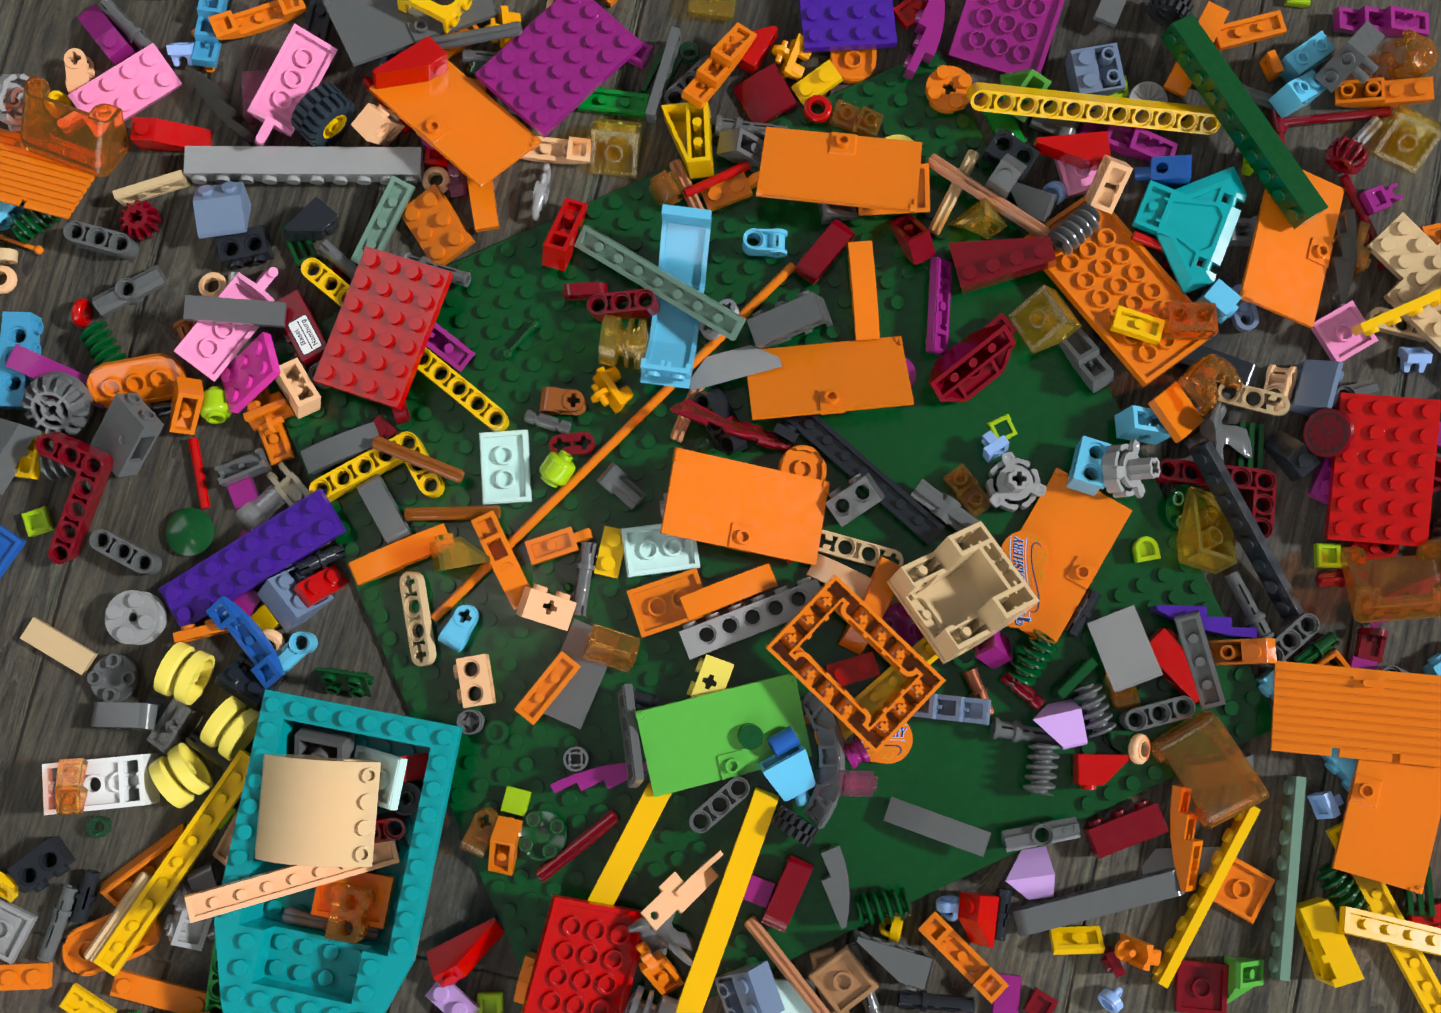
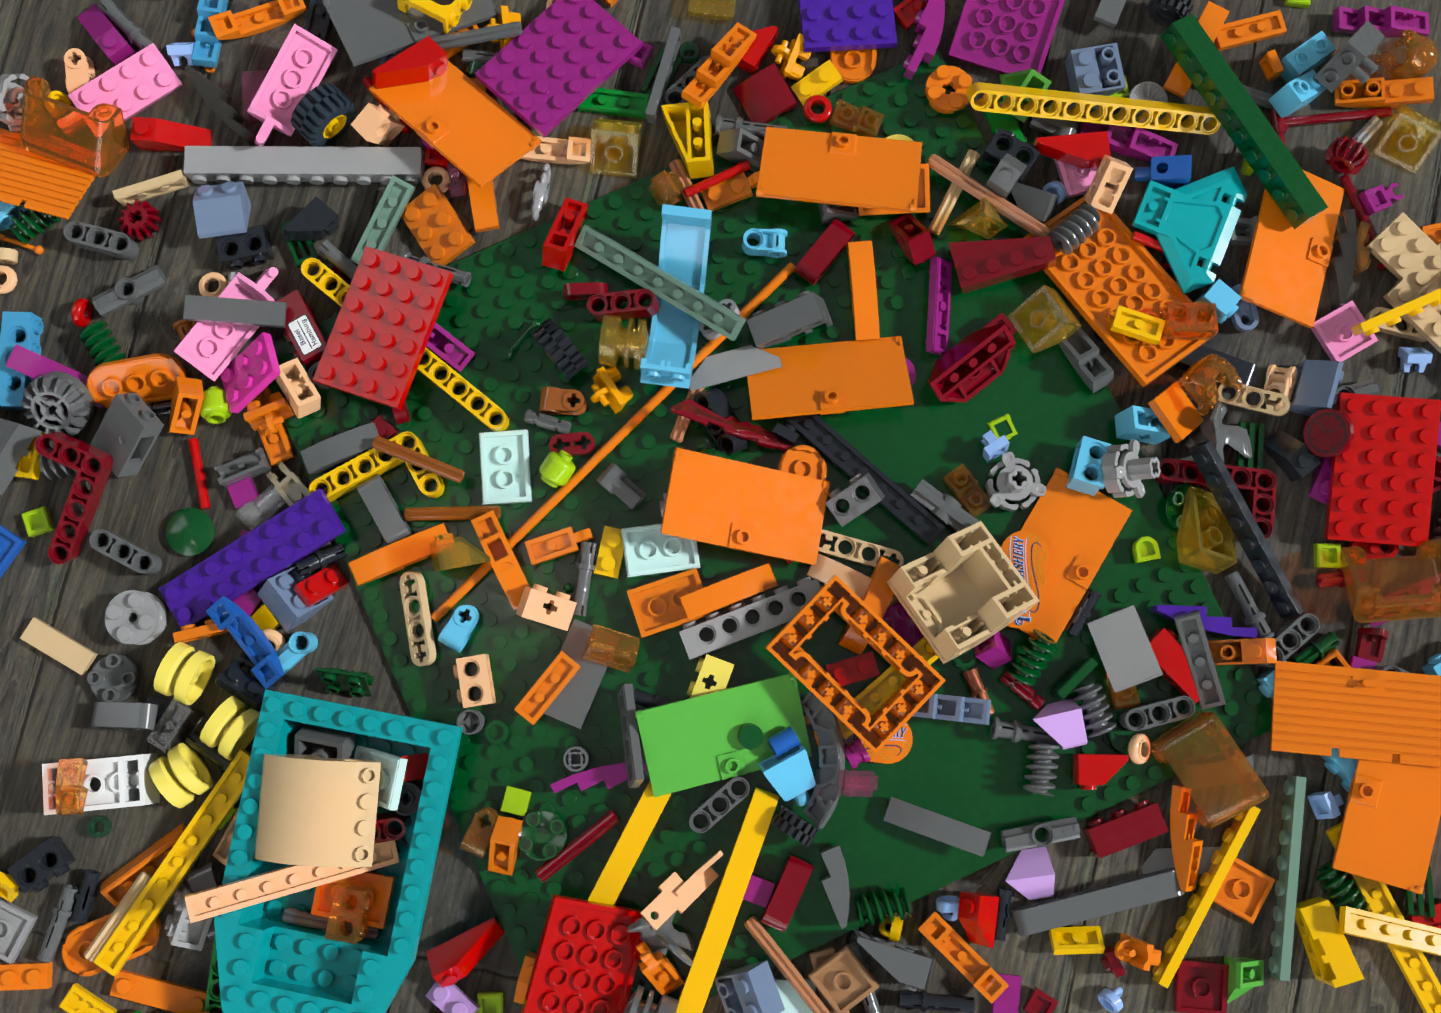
none -> black bush [530,317,588,380]

